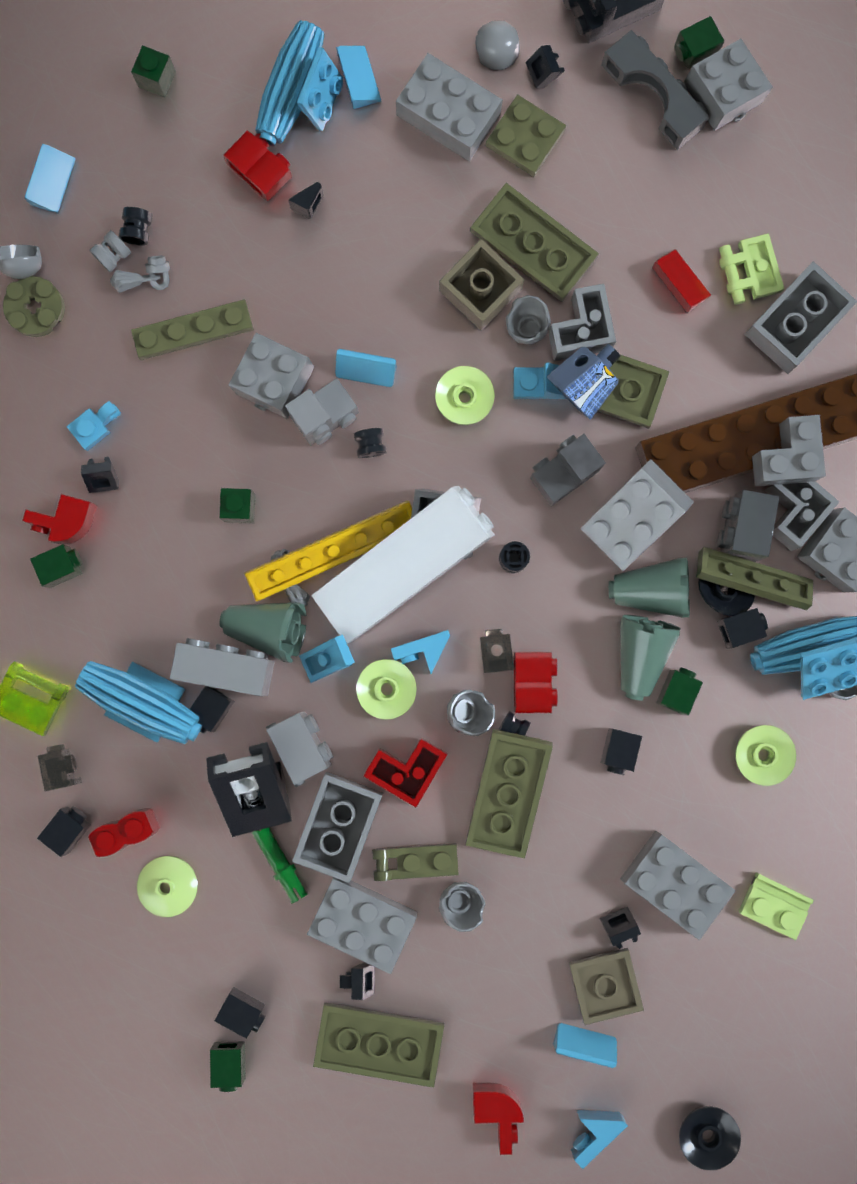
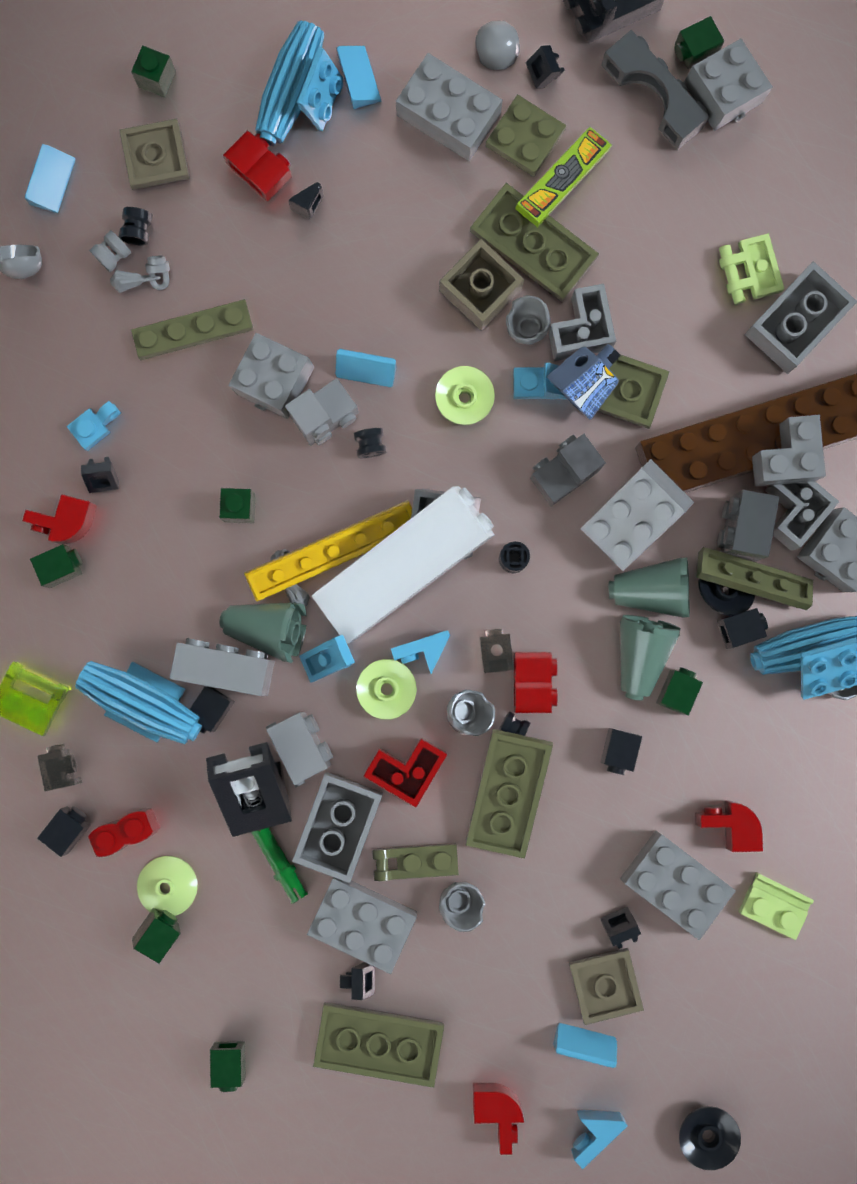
olive plate [3,276,65,337] -> none
black brick [214,987,266,1039] -> none
red slope [652,249,711,313] -> none
yellowish green dish [735,725,796,786] -> none
none -> dark tan plate [119,118,190,190]
none -> dark green brick [132,908,181,964]
none -> tile [515,127,612,228]
none -> red brick [695,800,763,852]

